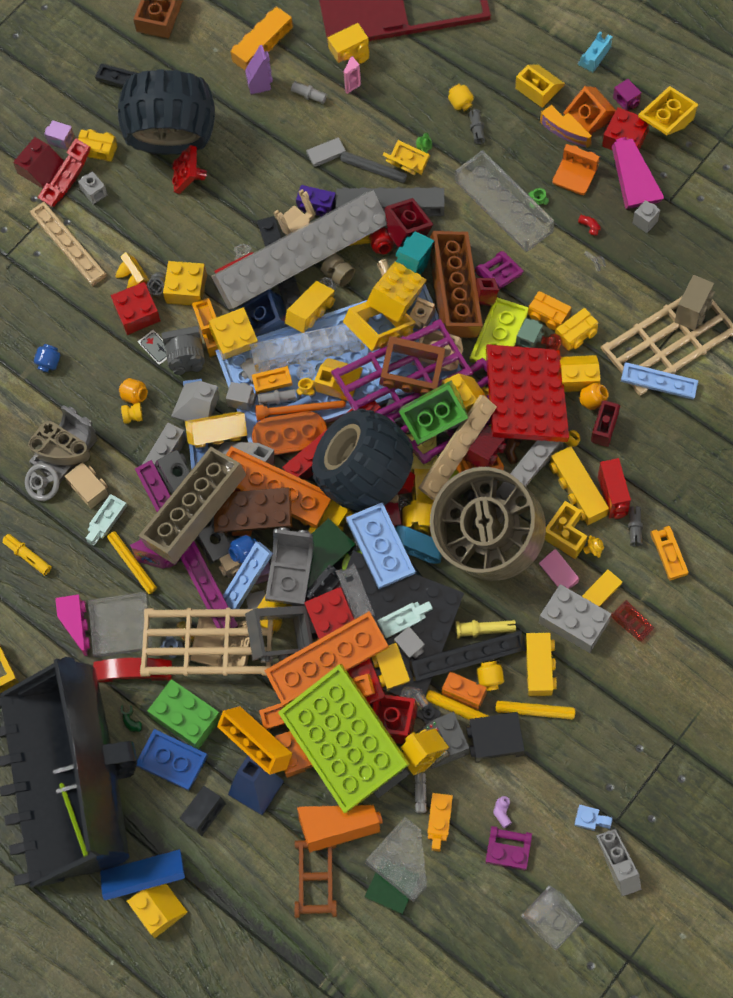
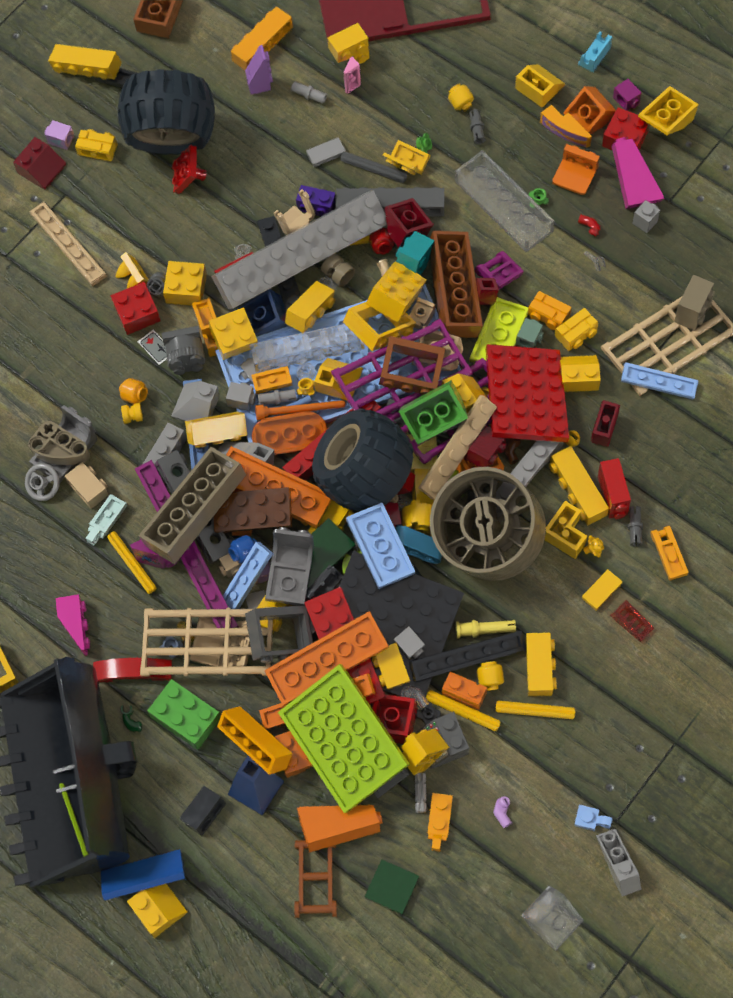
yellow axle [3,534,52,575] -> none
blue head [34,344,61,373] -> none
slope [37,138,91,207] -> none
light grey brick [78,171,107,205] -> none
clear plate [88,592,153,658] -> none
blue plate [137,729,208,791] -> none
clear plate [336,564,375,619] -> none
clear plate [365,817,427,902] -> none
light aqua hinge [377,601,432,639] -> none
black panel [466,712,524,763] -> none
magenta plate [485,826,532,871] -> none
bright pink slope [539,549,579,589] -> none
light grey brick [539,584,611,653] -> none
clear red plate [541,333,561,351] -> none
light orange head [580,383,609,410] -> none
none -> yellow brick [48,44,122,79]

